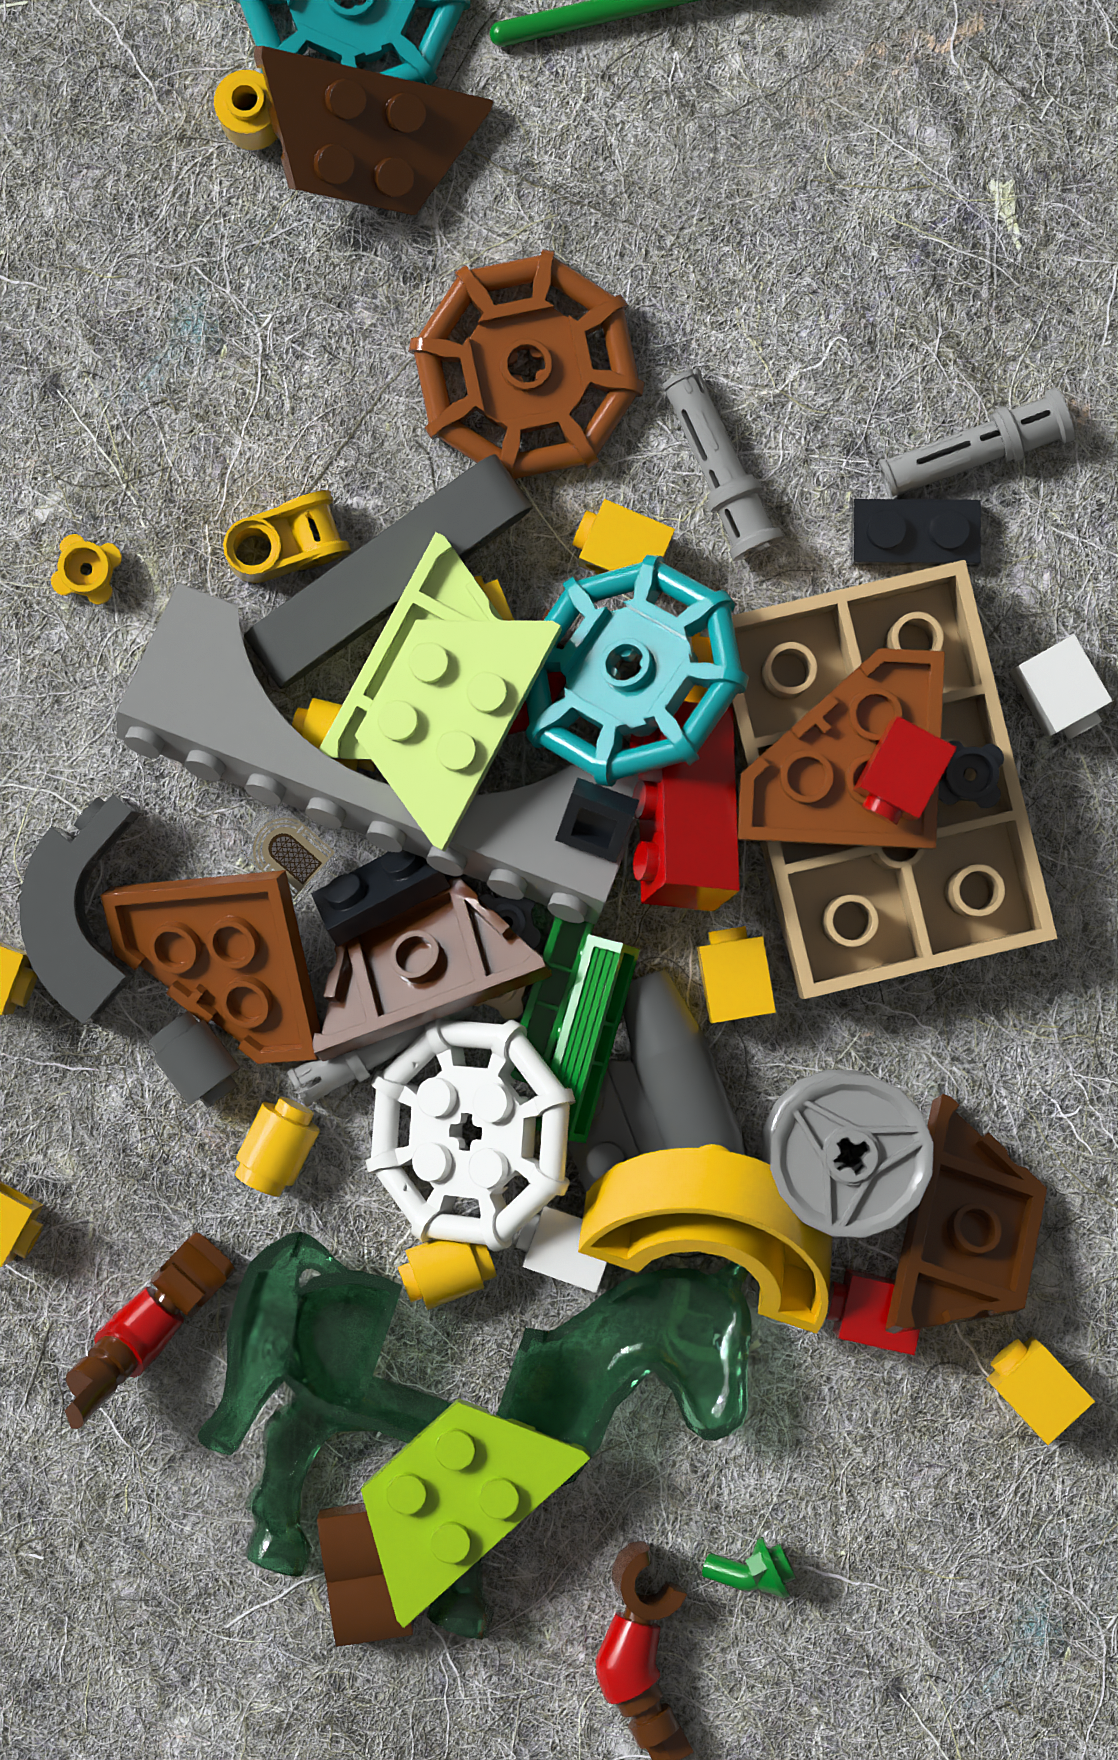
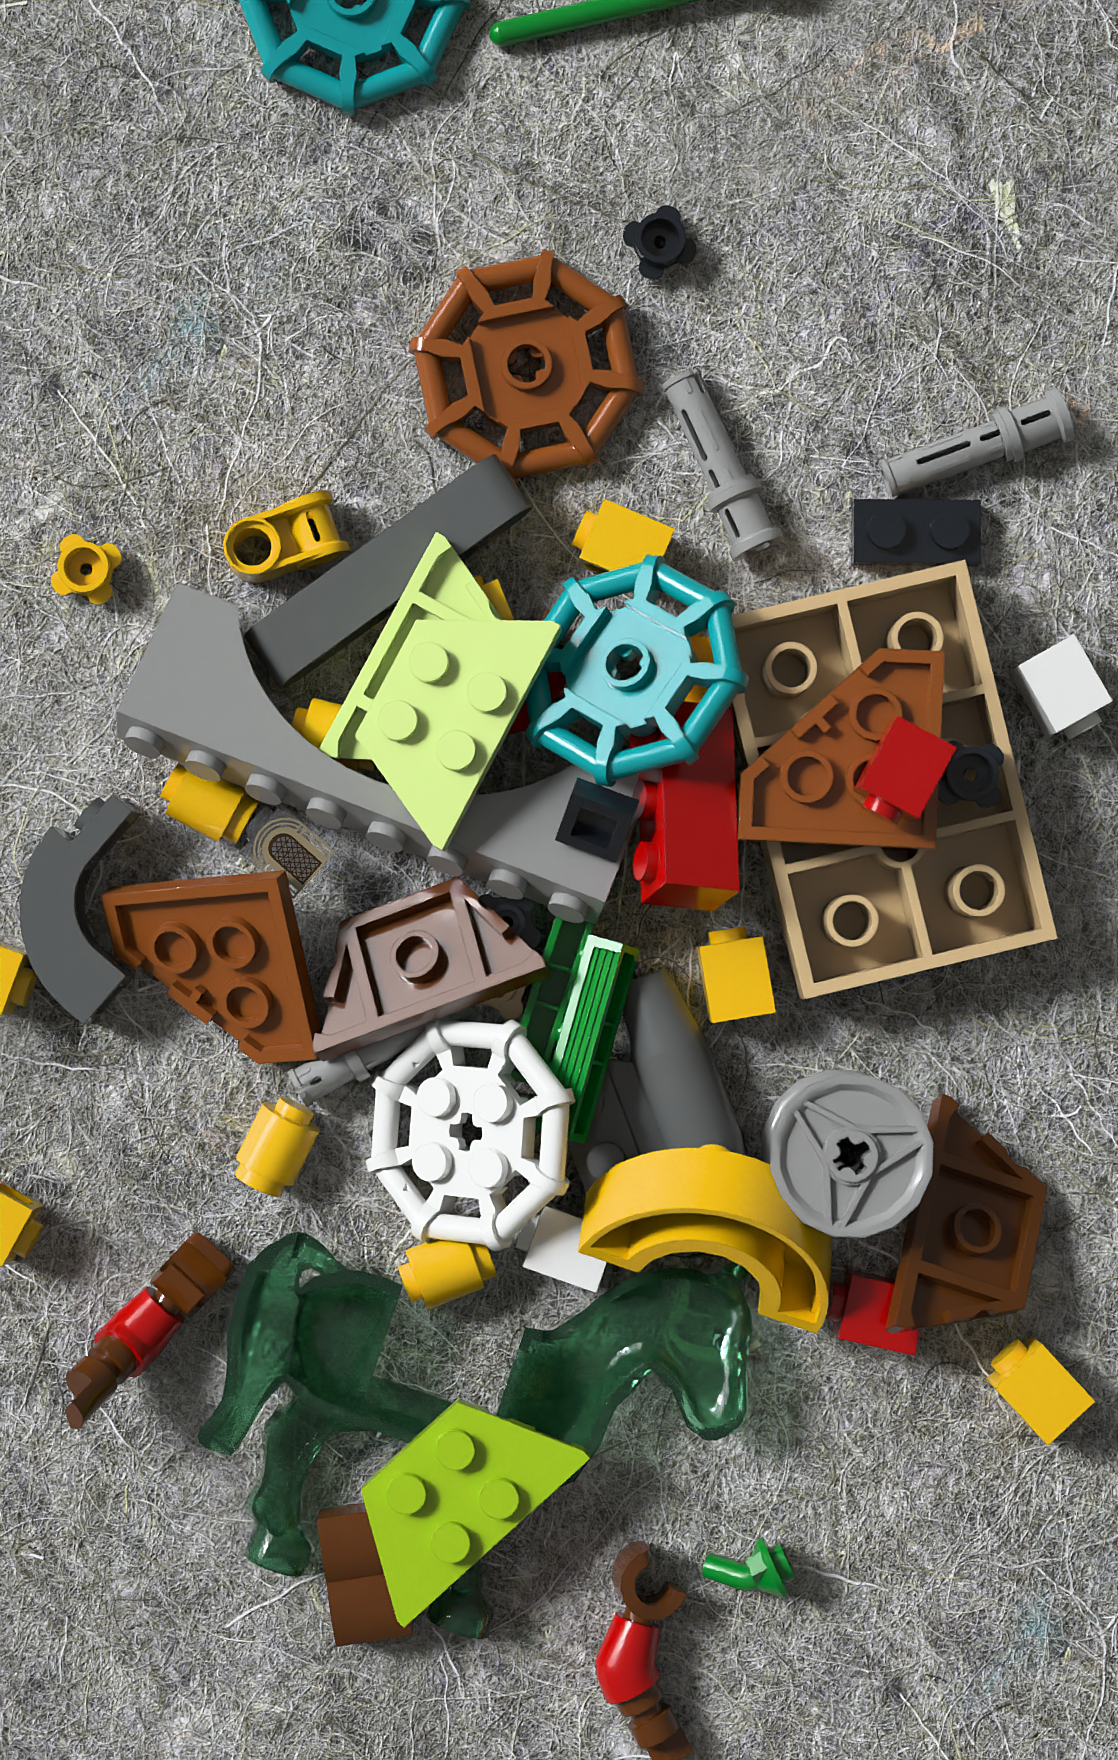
dark grey brick [148,1011,241,1109] -> none
yellow brick [214,70,278,150] -> none
reddish brown wing [254,46,493,216] -> none
black plate [311,849,450,947] -> none
none -> yellow brick [160,764,260,845]
none -> black plate [623,205,697,280]

